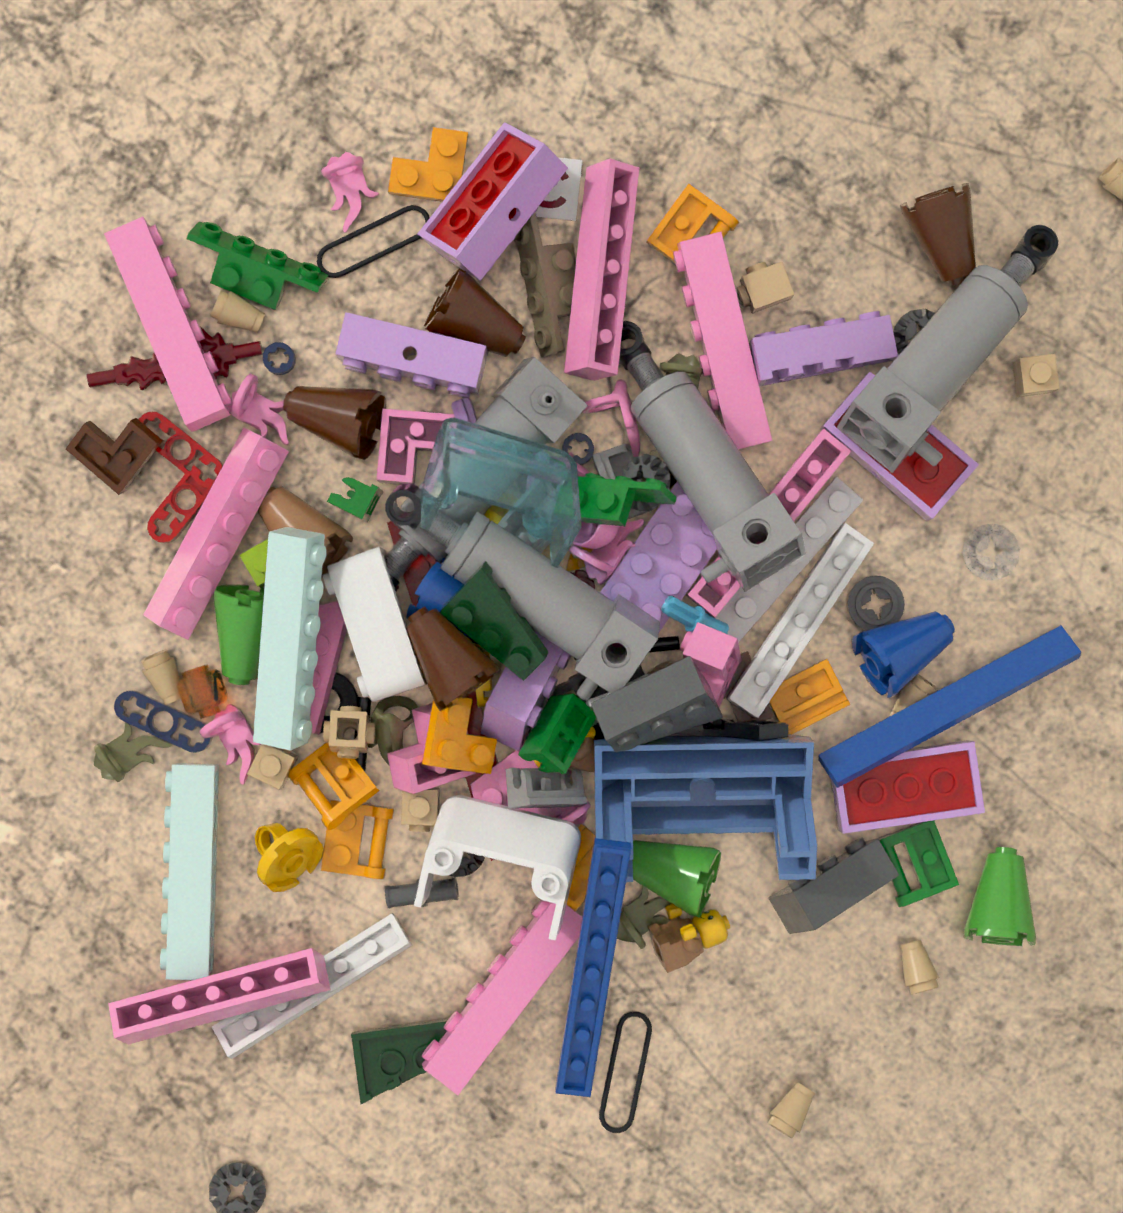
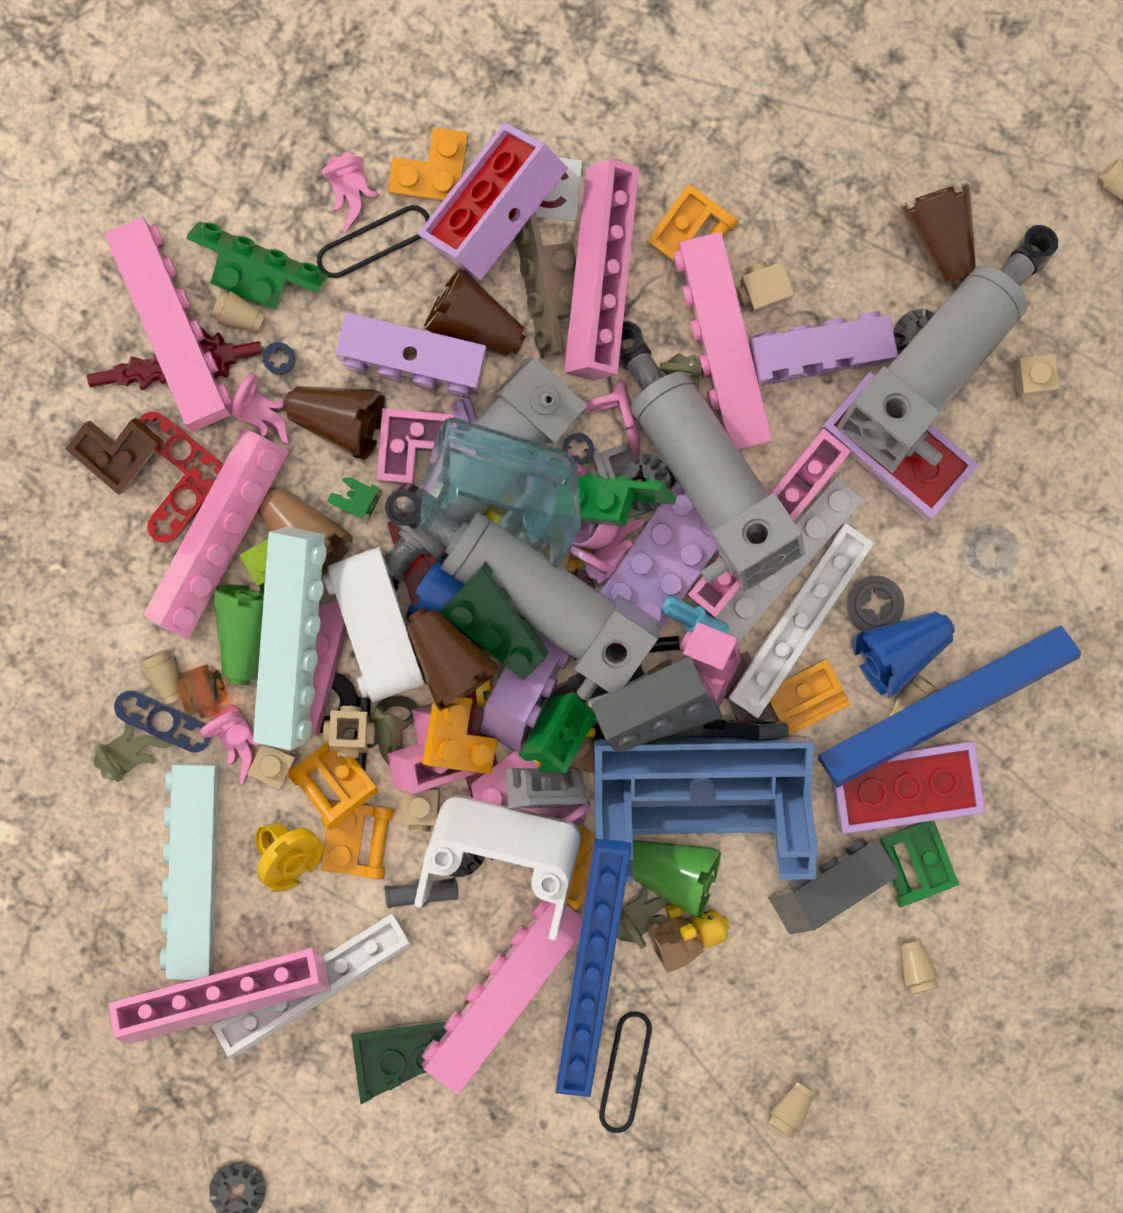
bright green cone [964,847,1036,946] -> none

